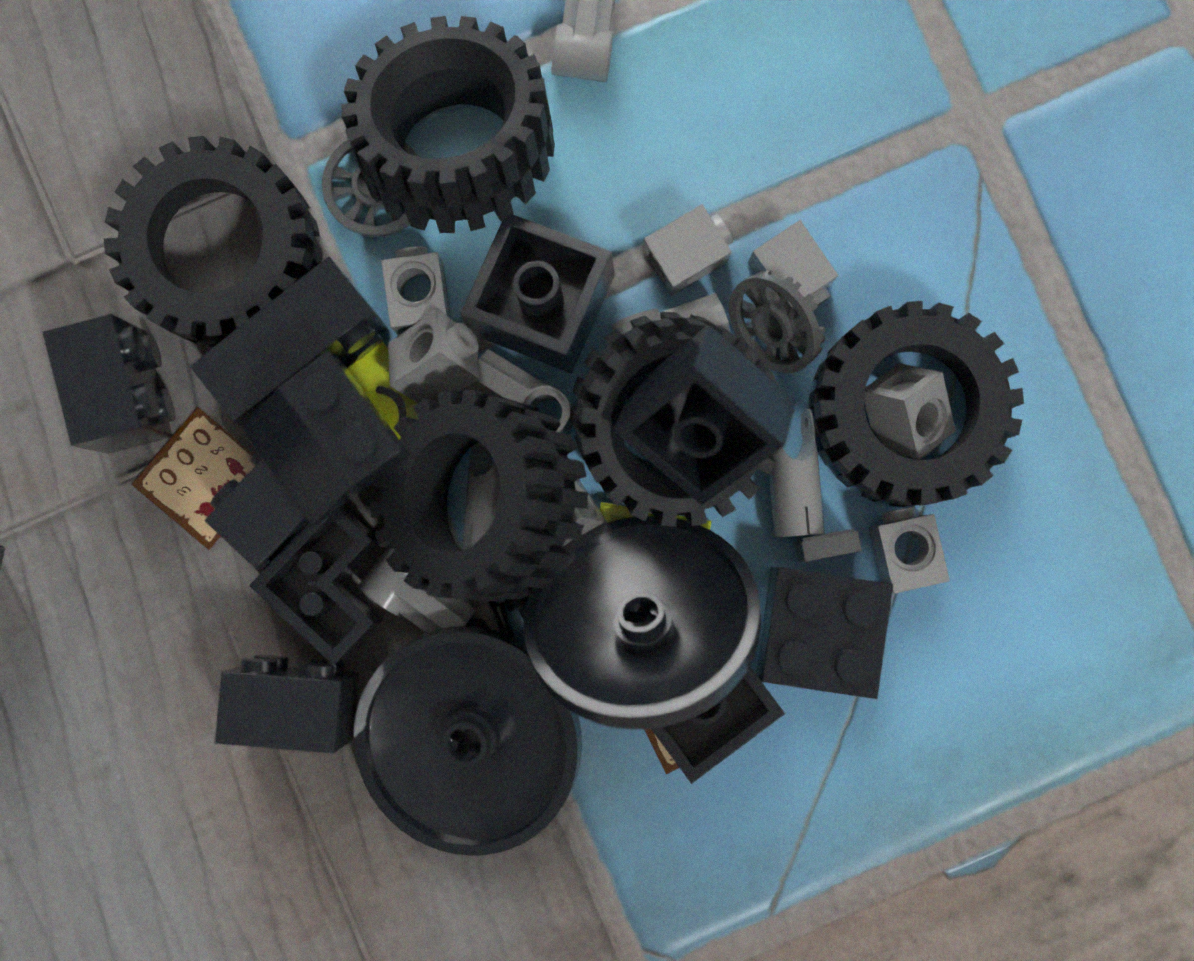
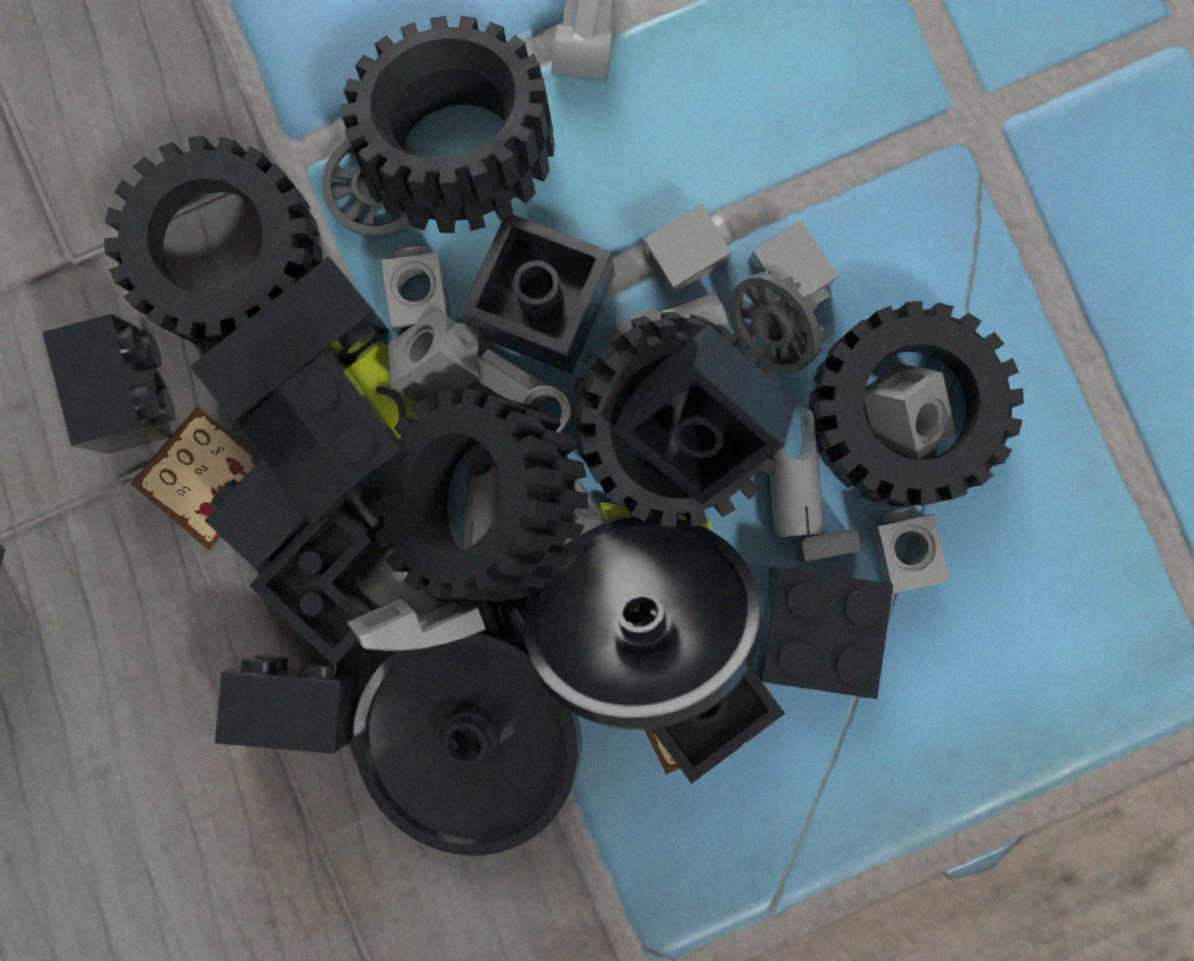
none -> light grey slope [347,598,486,650]

